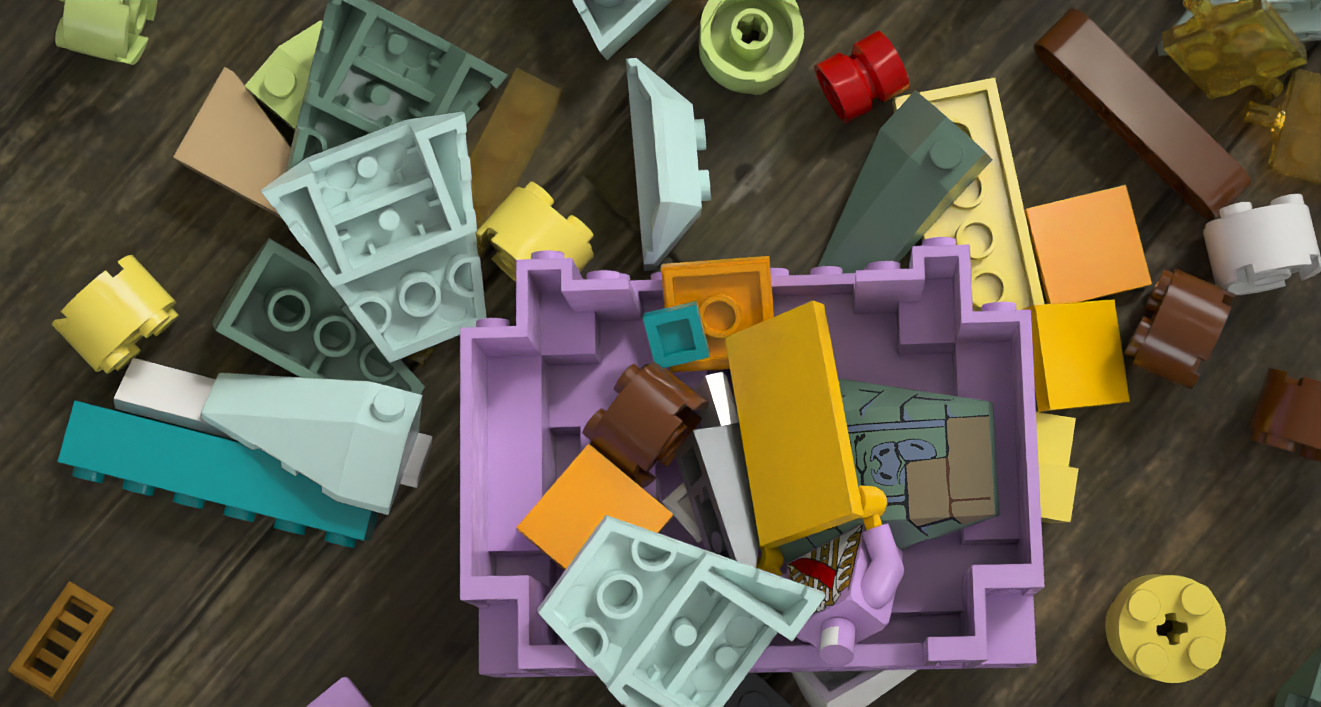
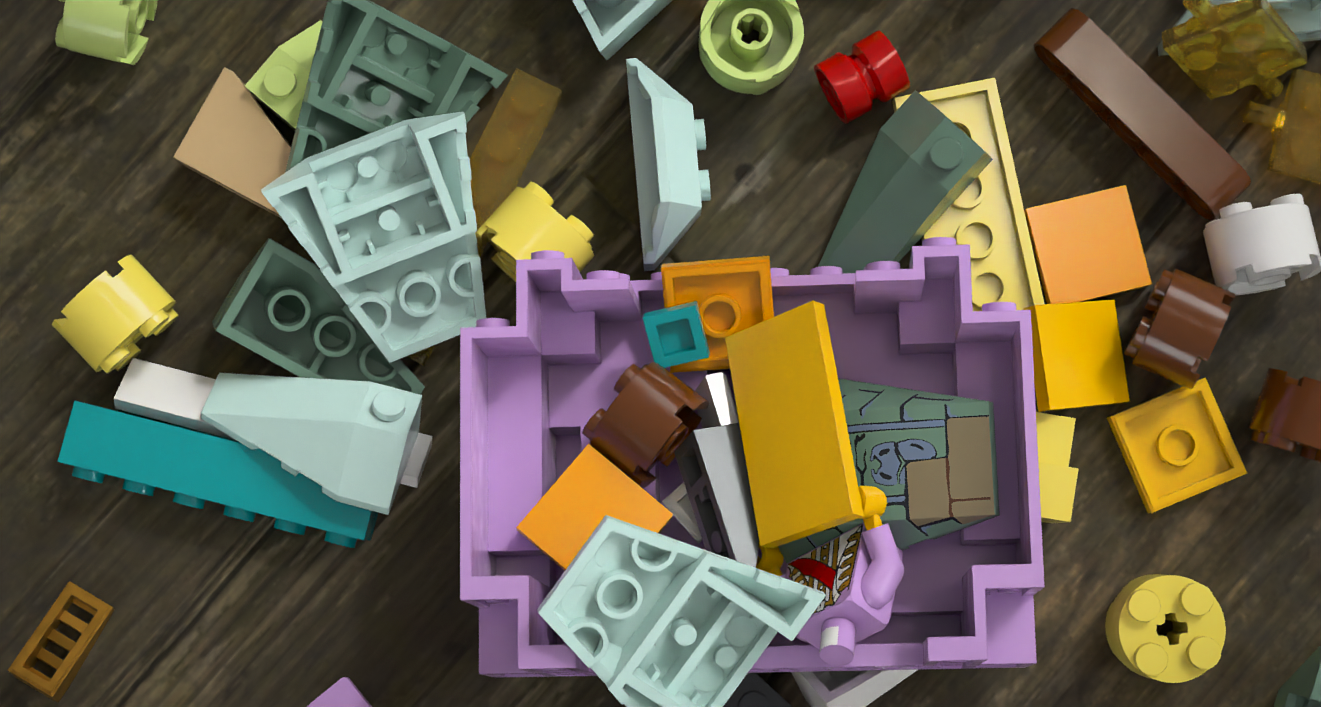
none -> yellow tile [1107,377,1247,513]

